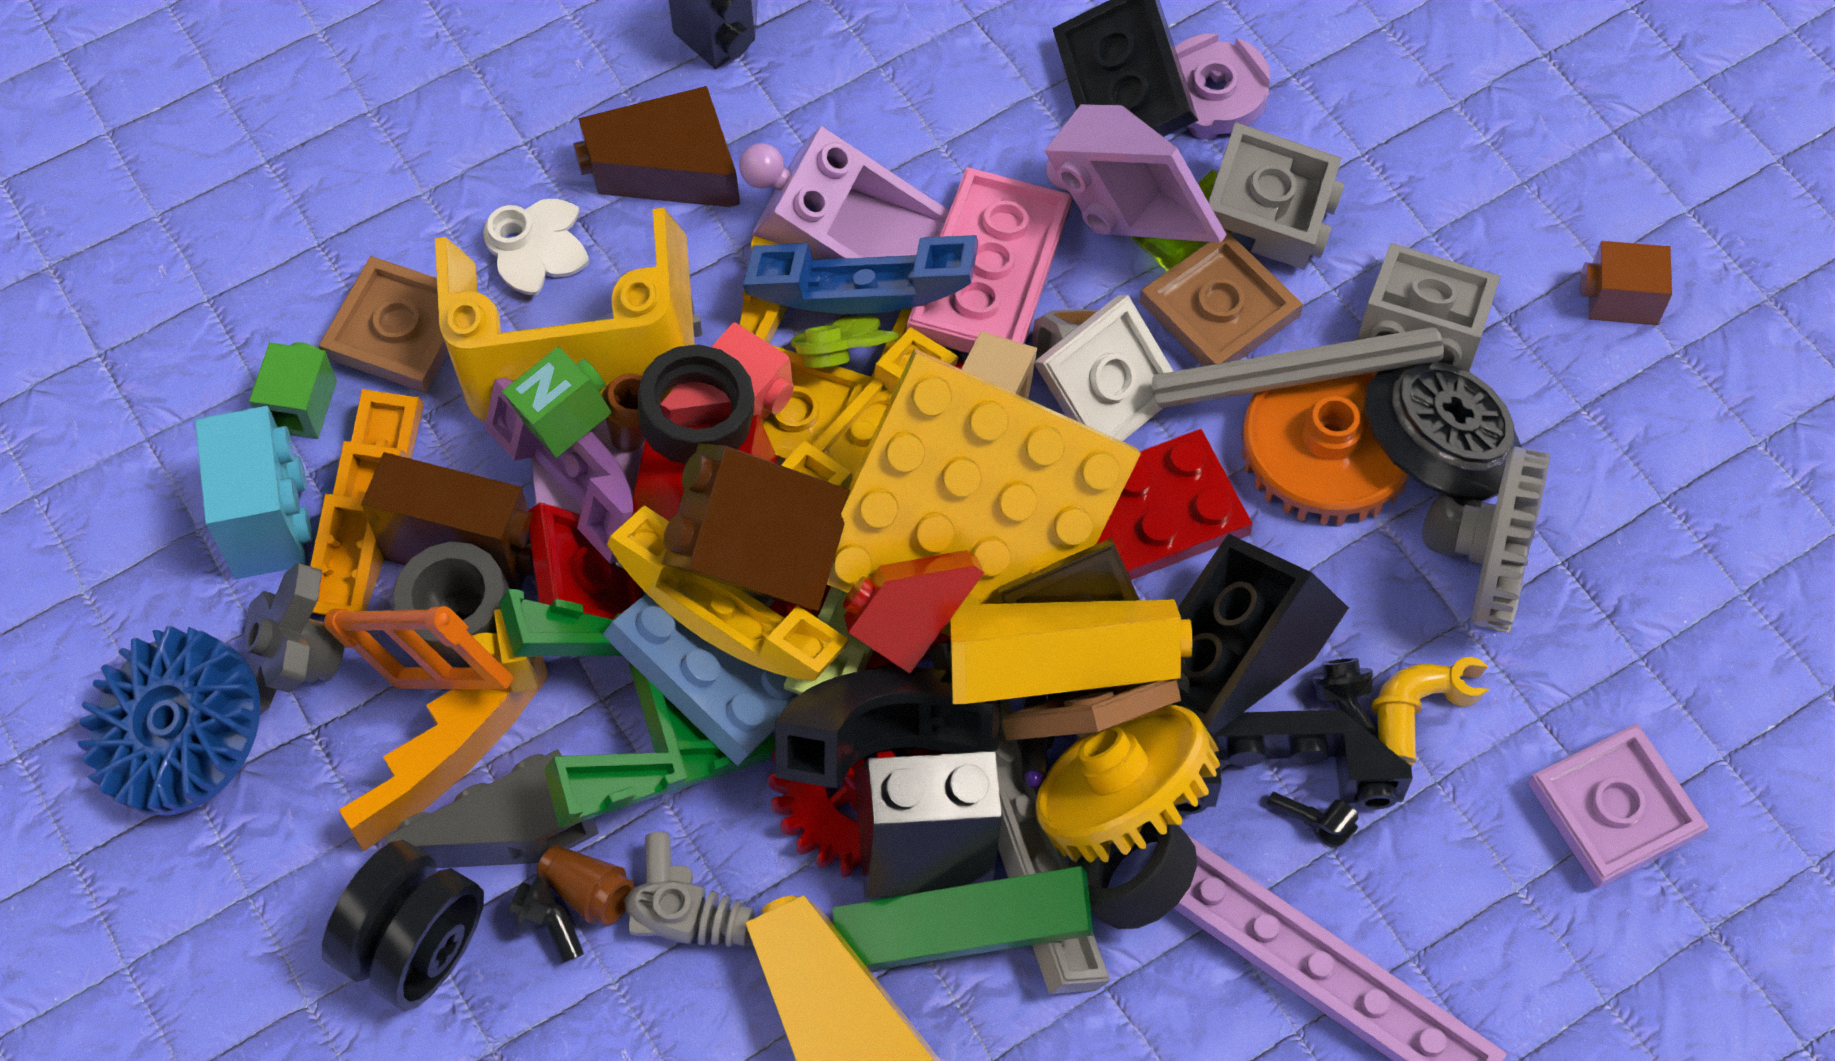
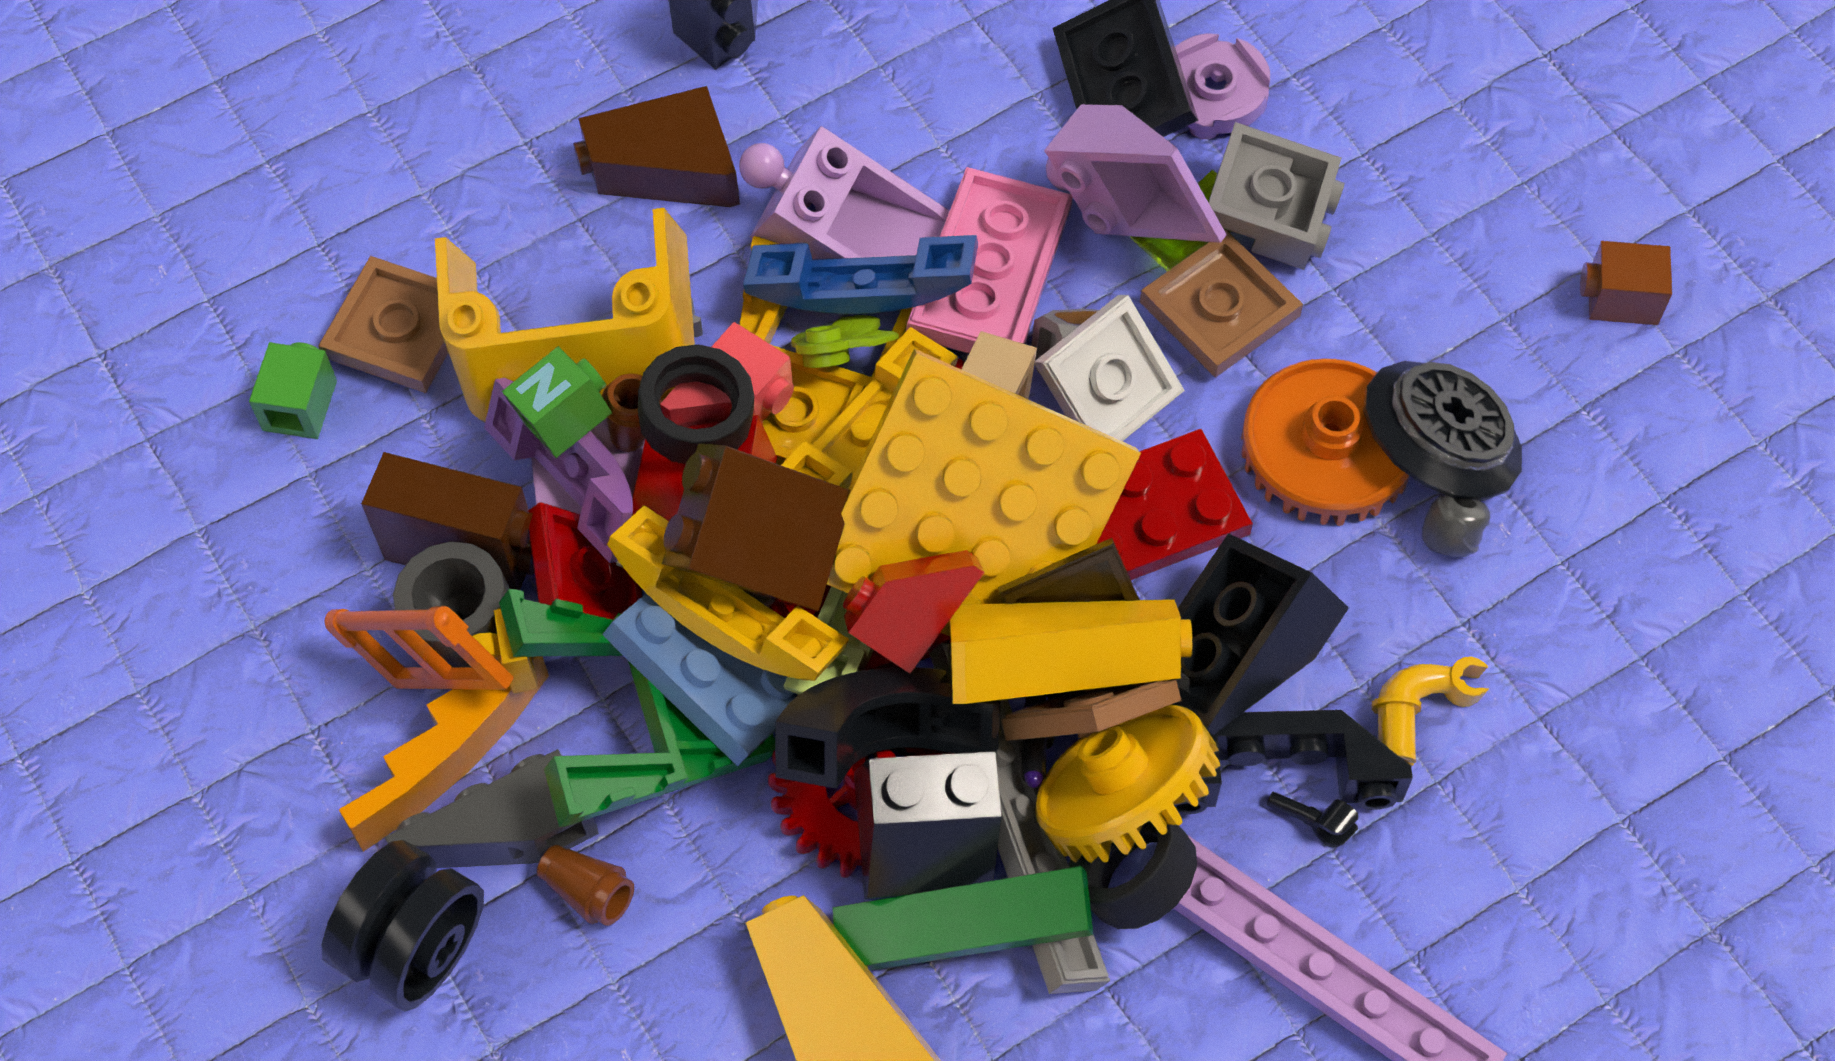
blue wheel [77,626,260,816] -> none
medium azure brick [195,405,313,579] -> none
dark grey plant [244,563,344,715] -> none
light orange slope [310,389,424,616] -> none
white plate [483,199,589,295] -> none
black plate [507,875,584,964] -> none
light grey piece [624,832,754,947] -> none
light grey axle [1152,327,1444,408] -> none
black plate [1311,658,1377,736] -> none
light grey plate [1357,243,1500,372] -> none
light grey wheel [1455,446,1550,633] -> none
lavender plate [1528,723,1709,889] -> none

